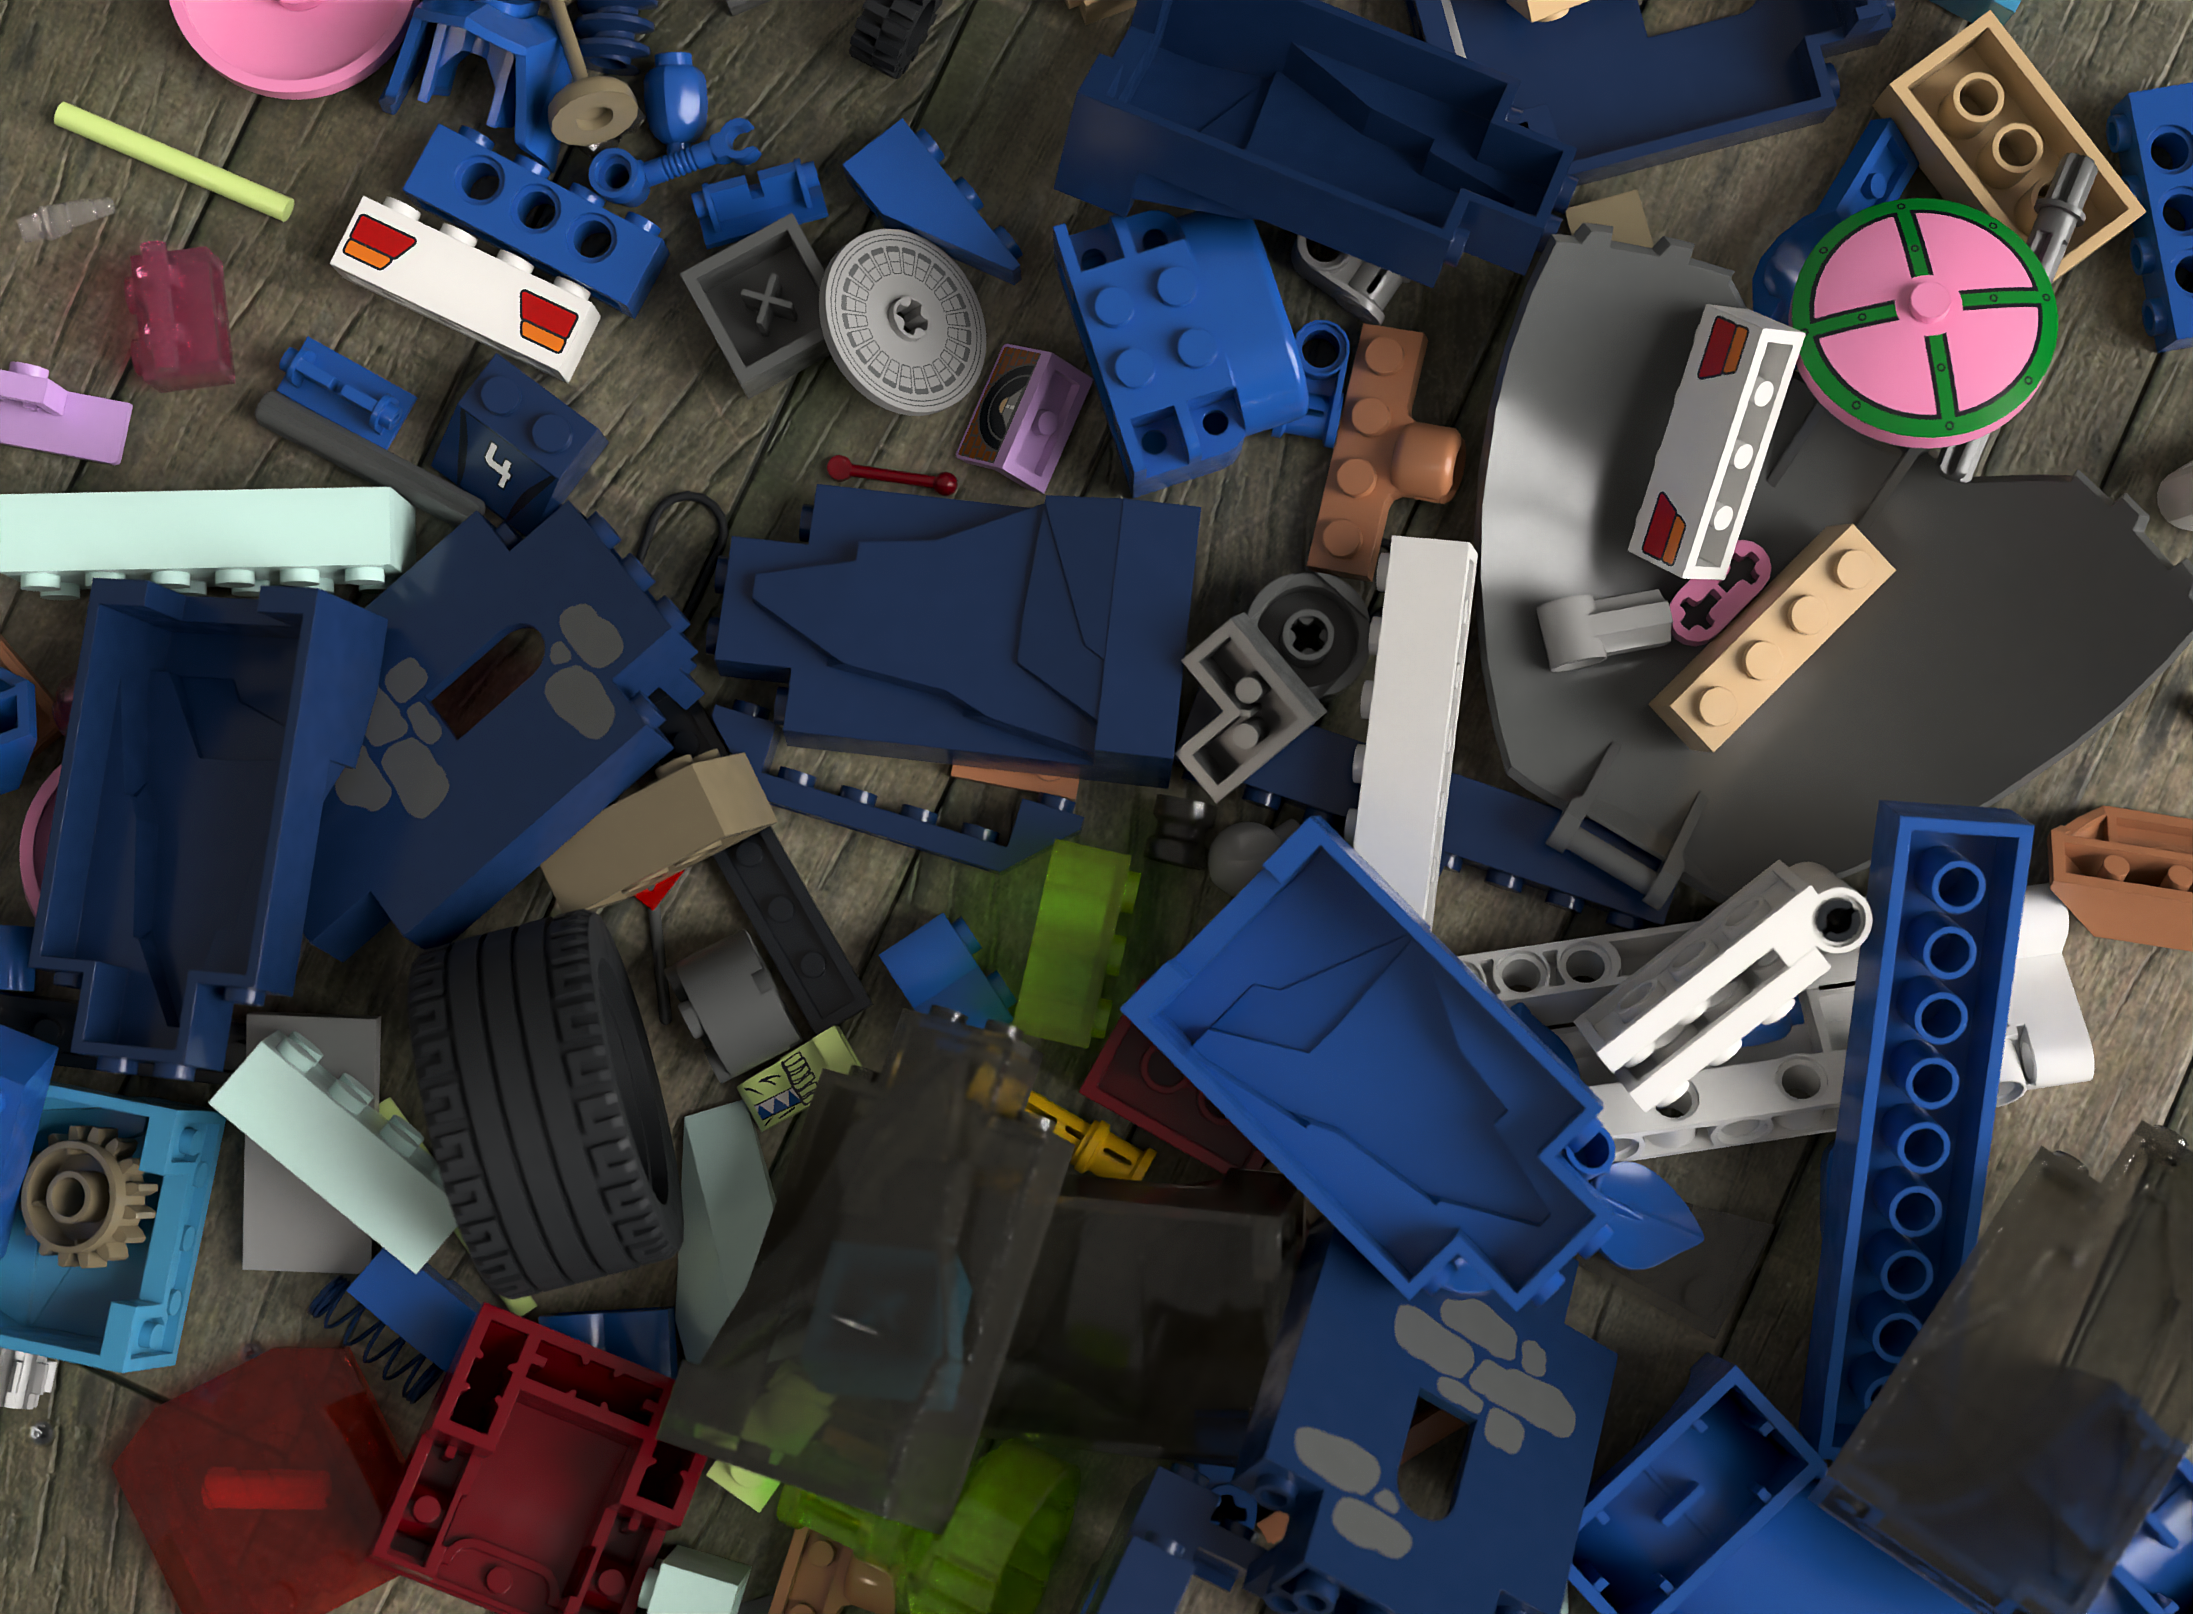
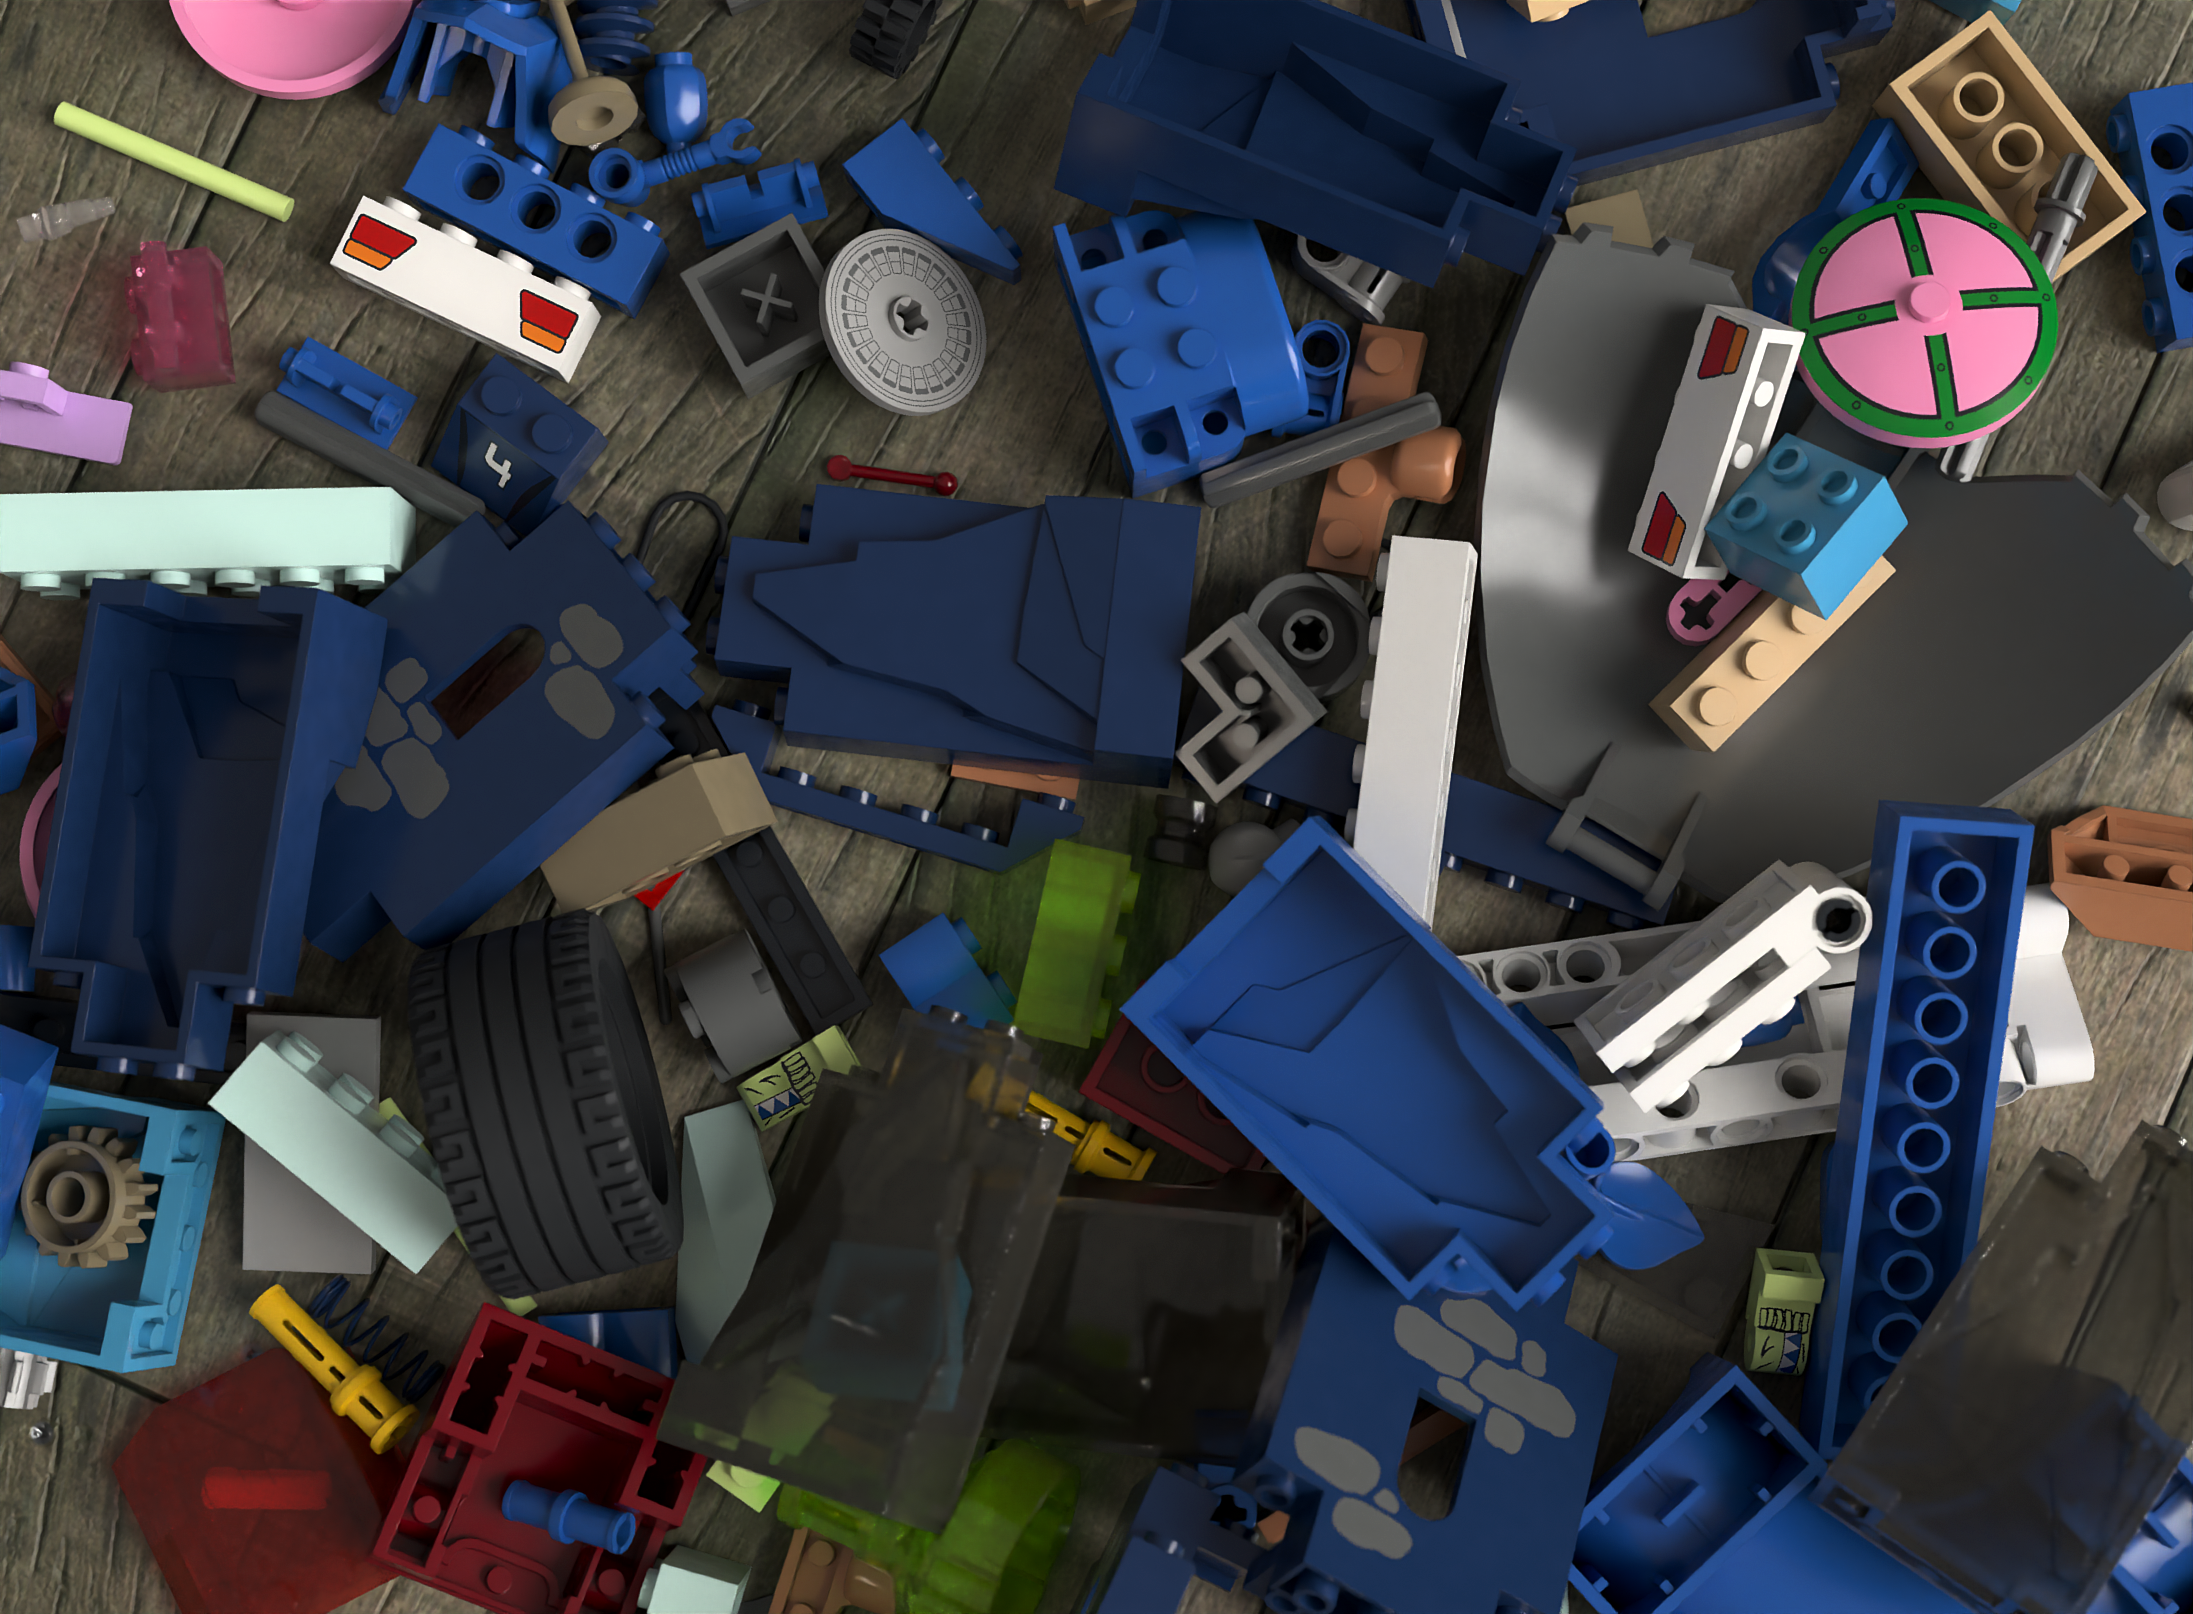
blue slope [346,1248,481,1372] -> none
lavender panel [956,344,1094,494] -> none
light grey piece [1536,589,1673,672] -> none
none -> yellow pin [249,1284,420,1455]
none -> blue pin [502,1479,636,1554]
none -> dark grey axle [1199,392,1441,509]
none -> dark azure brick [1704,432,1908,620]
none -> yellowish green leg [1744,1248,1825,1376]

